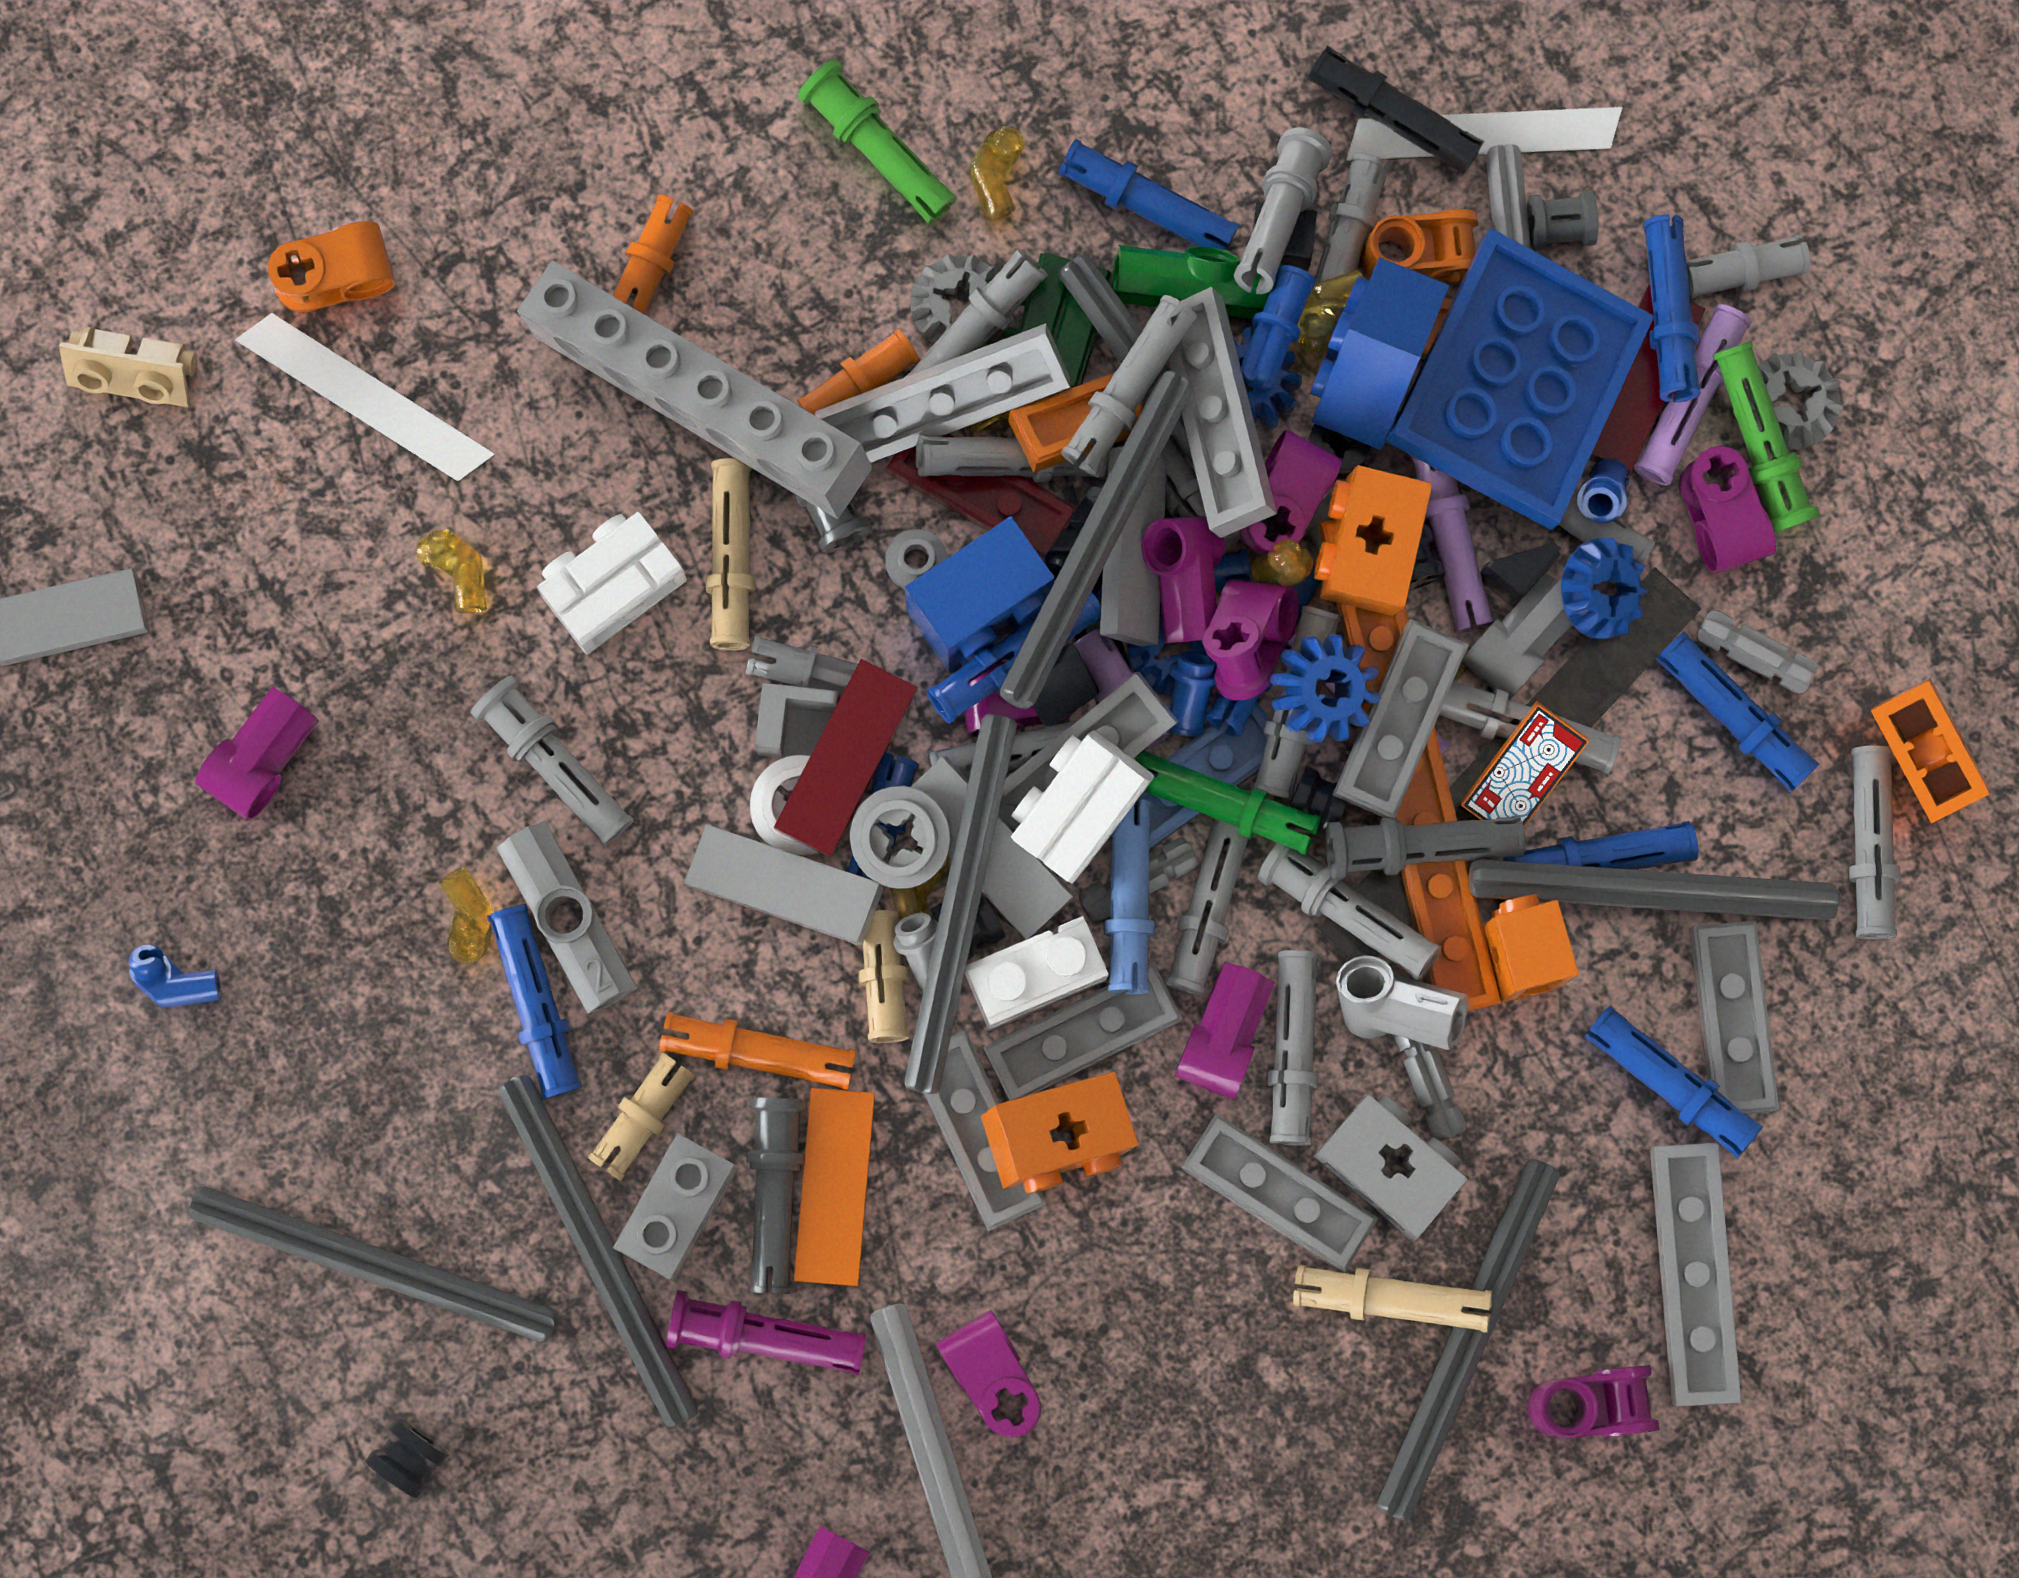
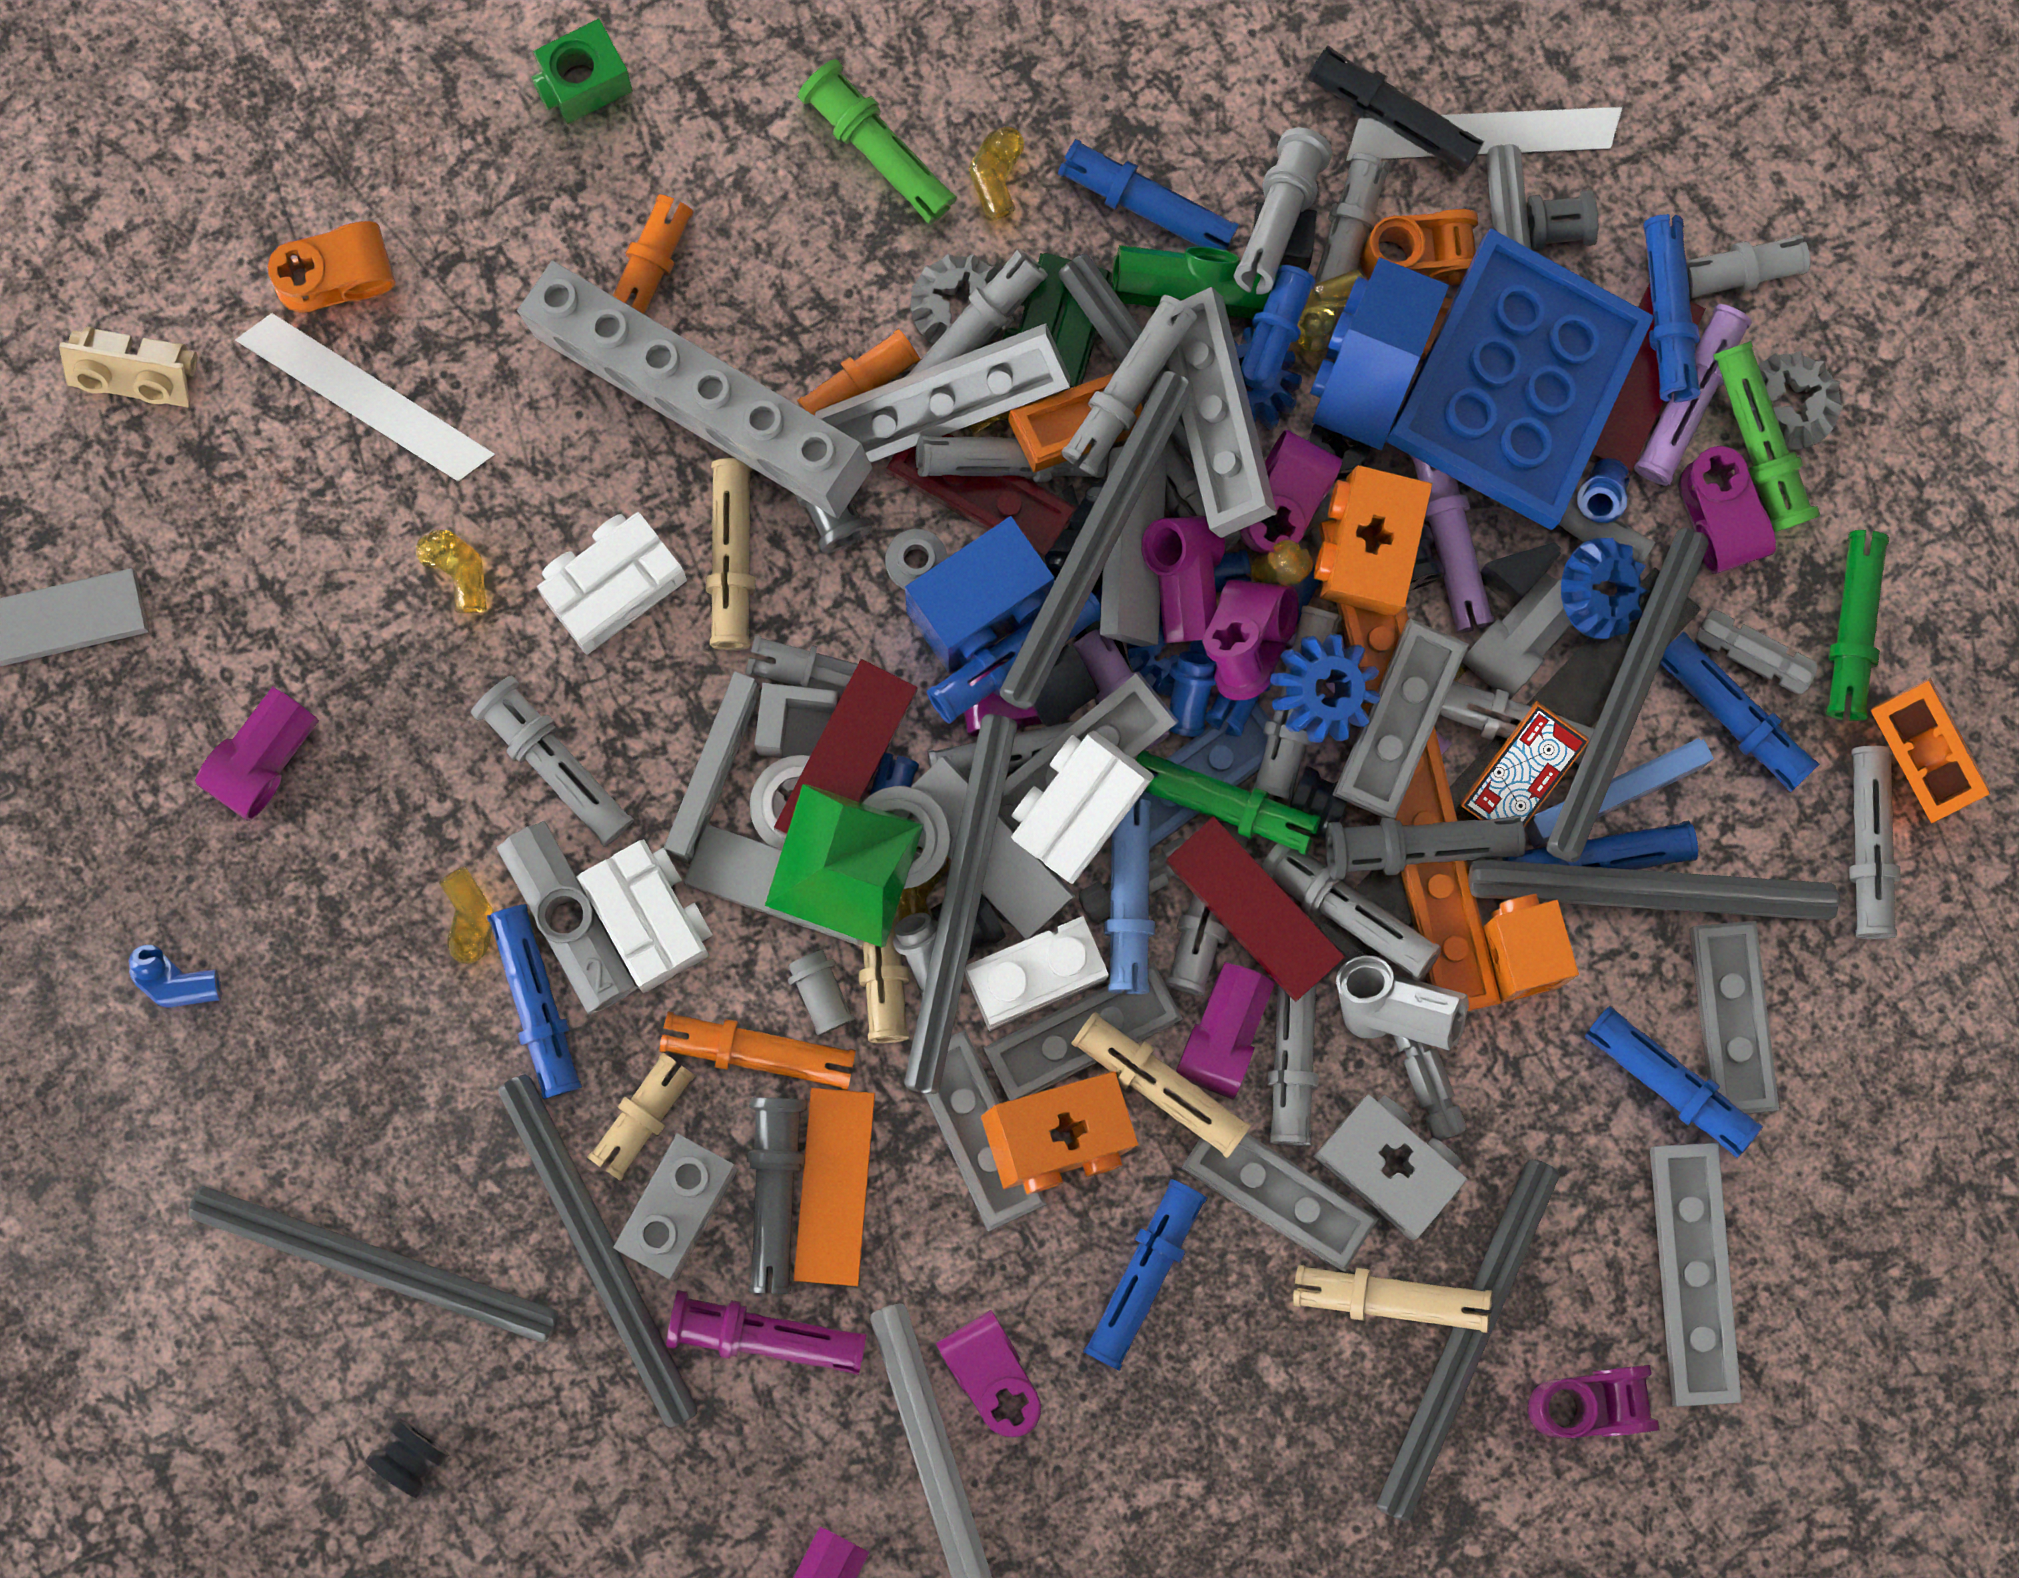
none -> green brick [531,18,633,124]
none -> white brick [577,839,713,993]
none -> light grey tile [664,671,760,864]
none -> green slope [764,784,924,947]
none -> light grey pin [787,950,855,1036]
none -> tan pin [1071,1011,1251,1158]
none -> blue pin [1082,1179,1208,1371]
none -> dark red tile [1165,816,1344,1003]
none -> medium blue tile [1524,738,1714,848]
none -> dark grey axle [1547,528,1709,862]
none -> green pin [1826,530,1889,721]

